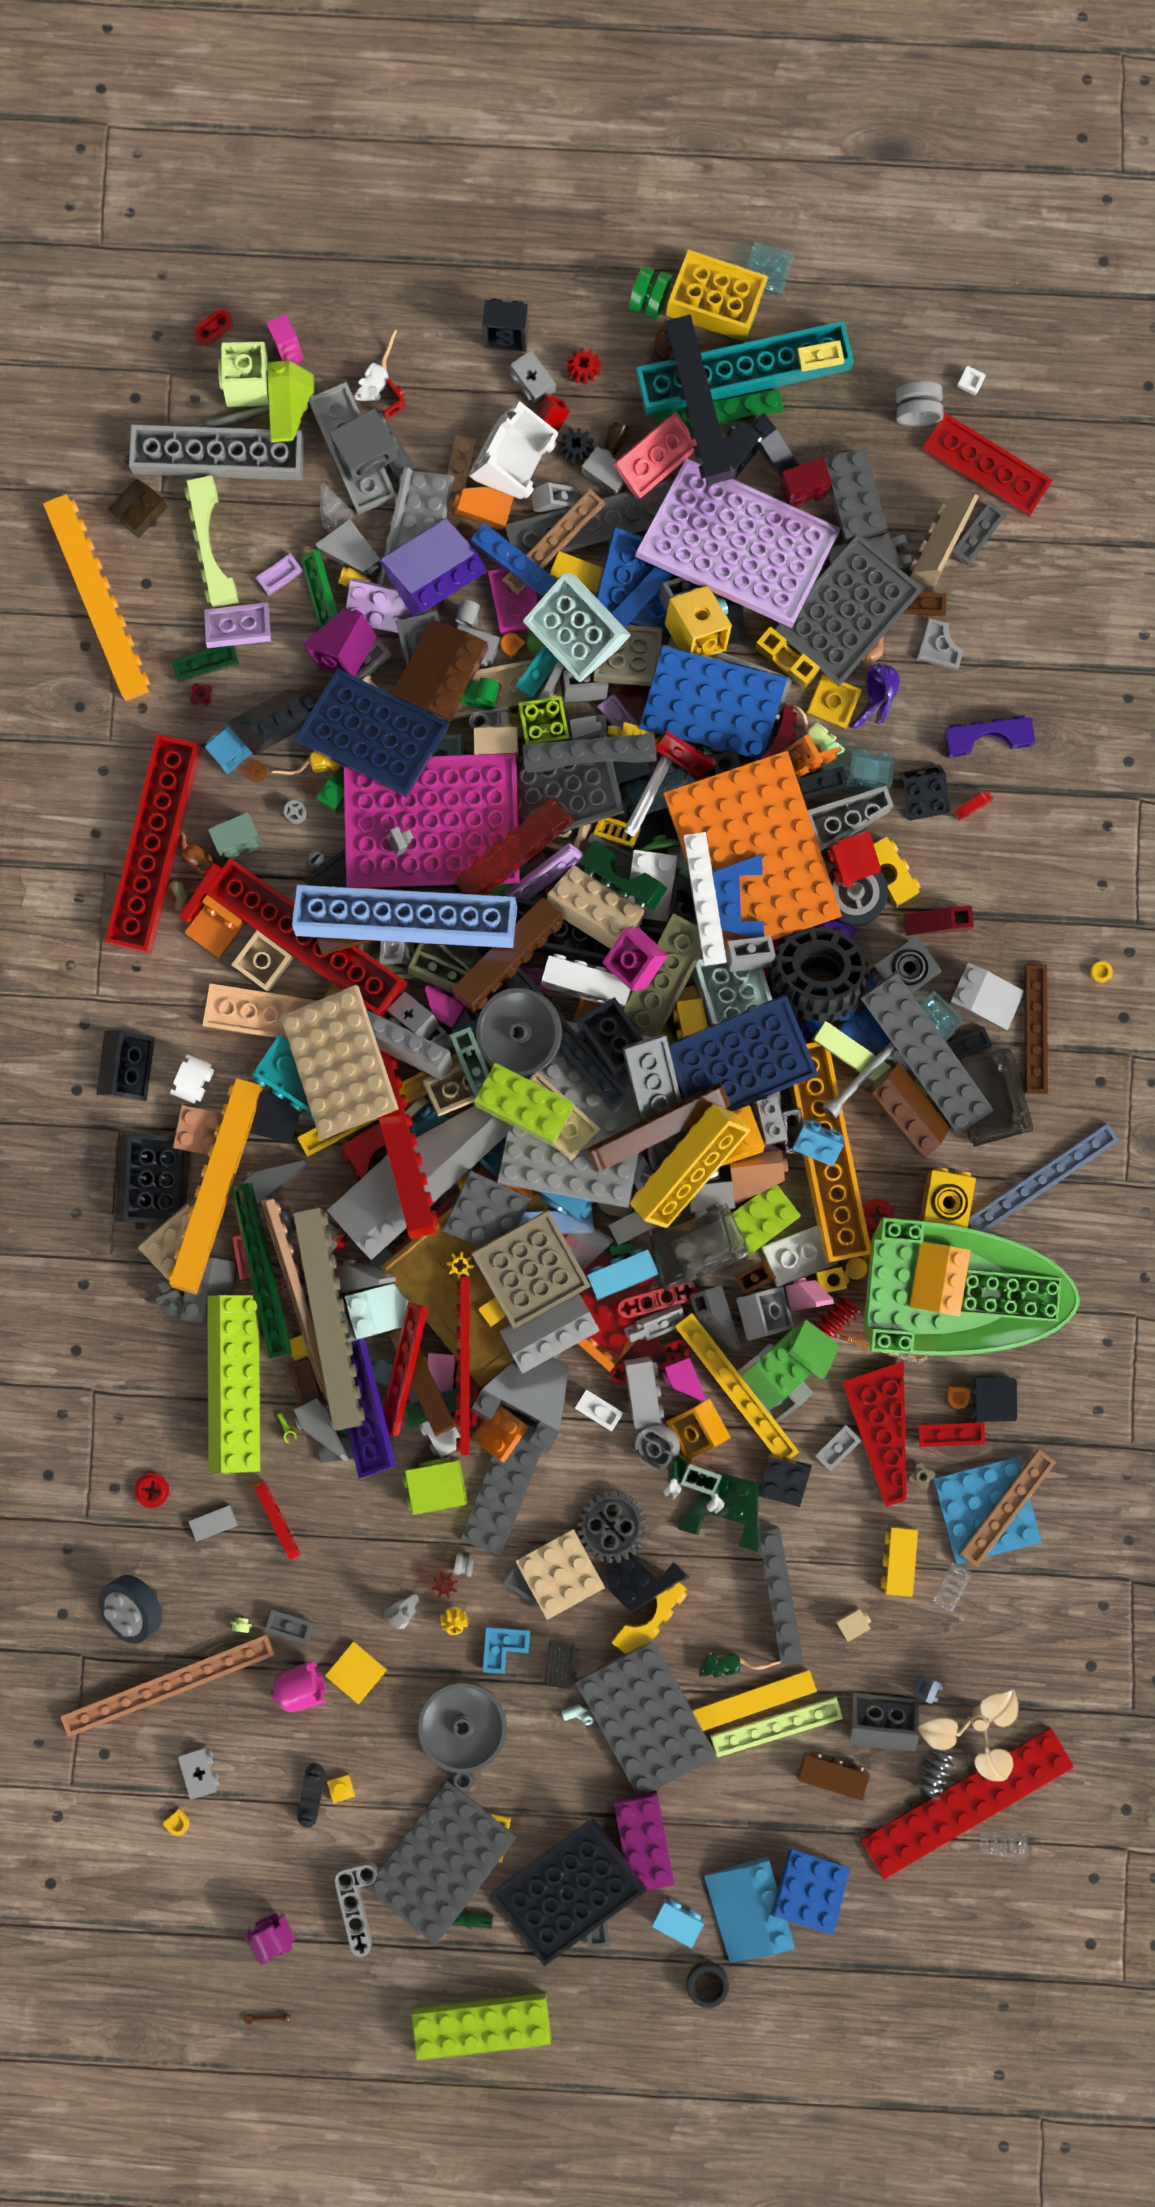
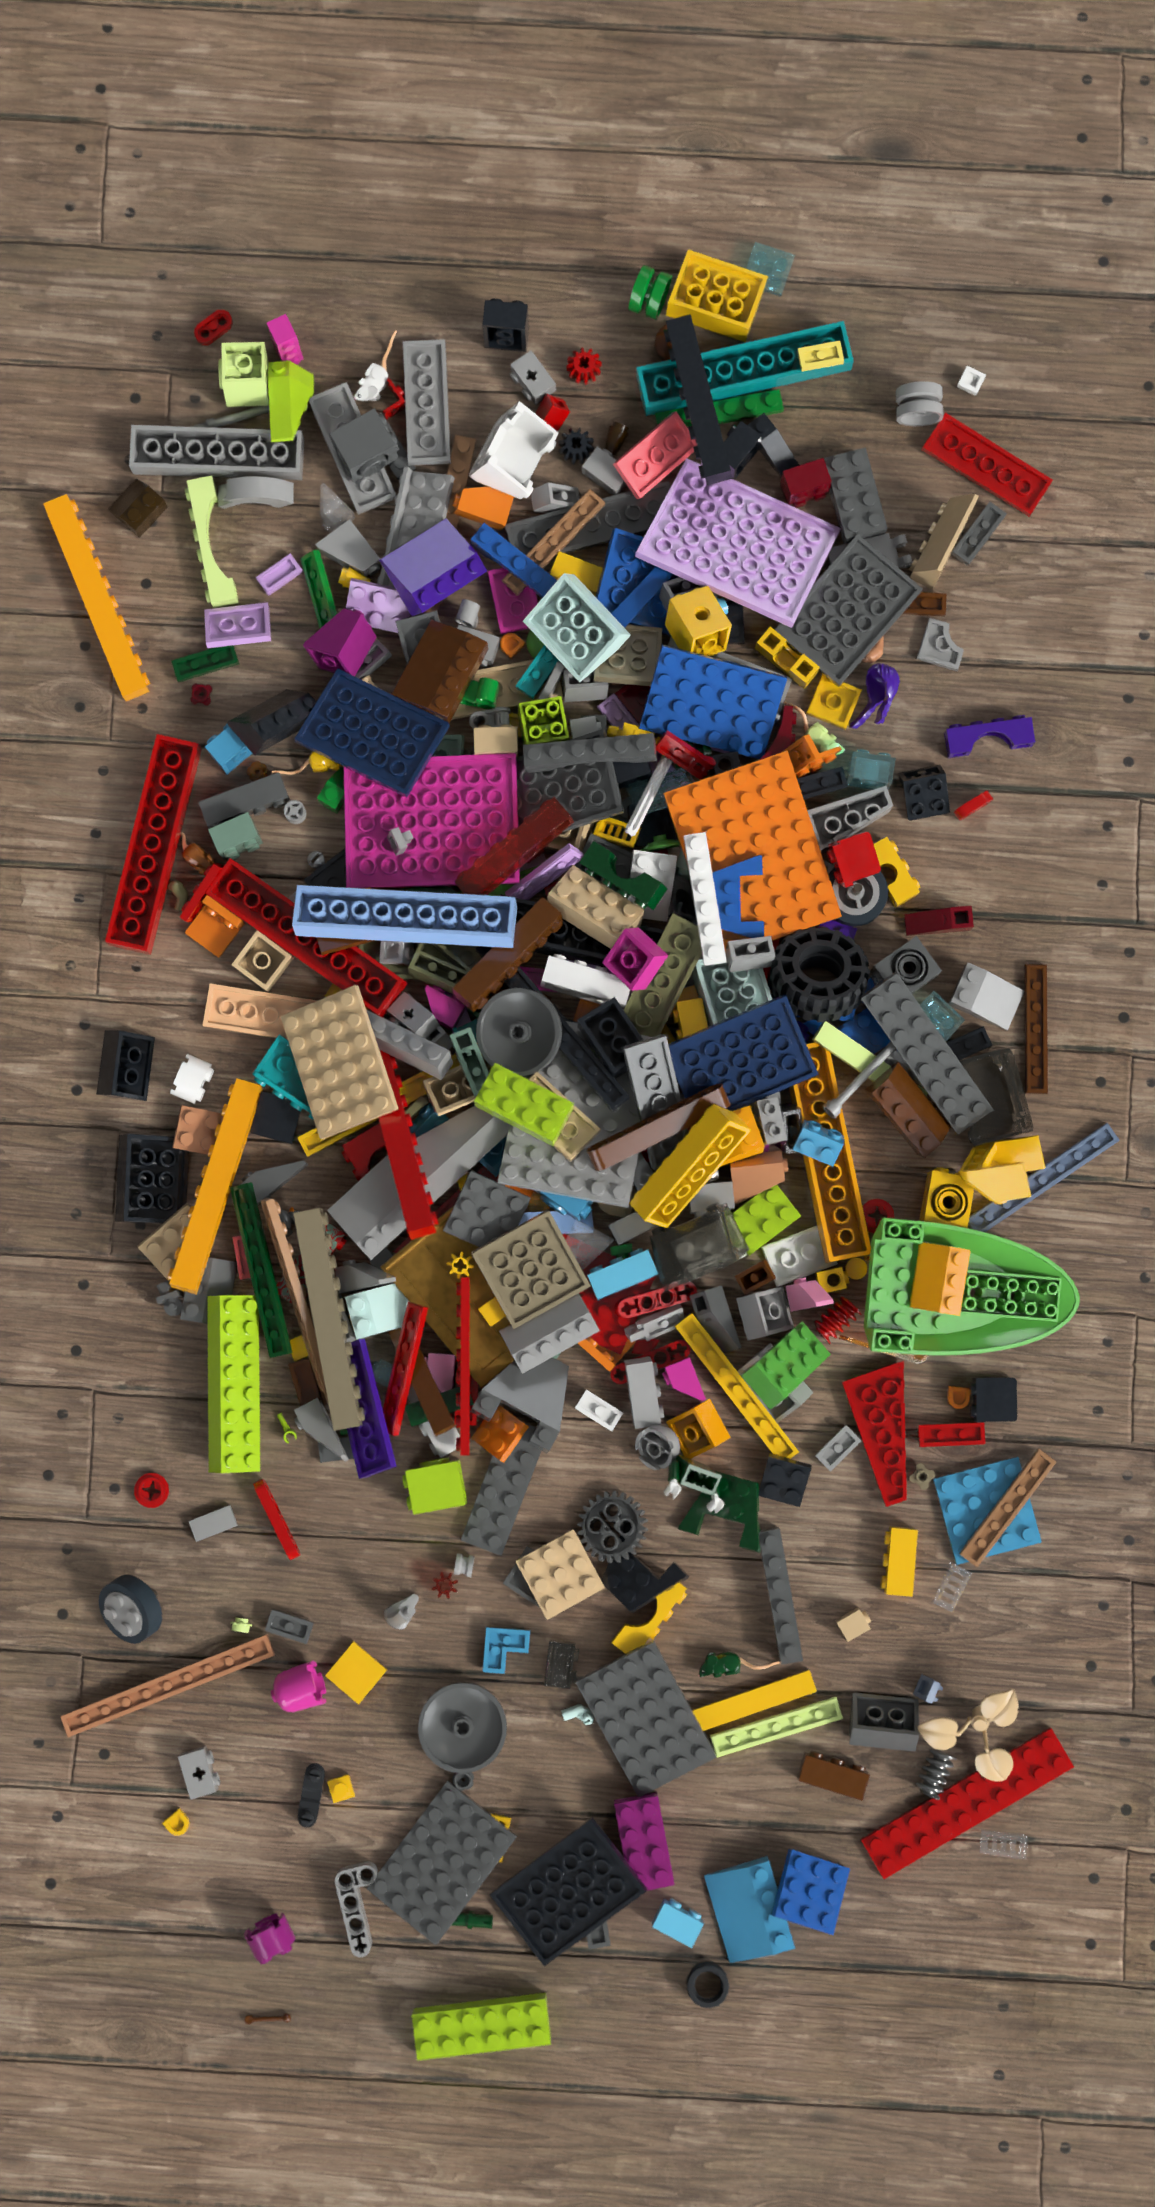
yellow gear [440,1607,468,1635] -> none
bright green tile [788,1320,840,1379] -> none
yellow tile [1090,961,1113,983] -> none
none -> dark grey brick [198,772,290,829]
none -> light grey arch [218,476,293,509]
none -> light grey plate [403,339,451,466]
none -> yellow windscreen [960,1135,1046,1204]

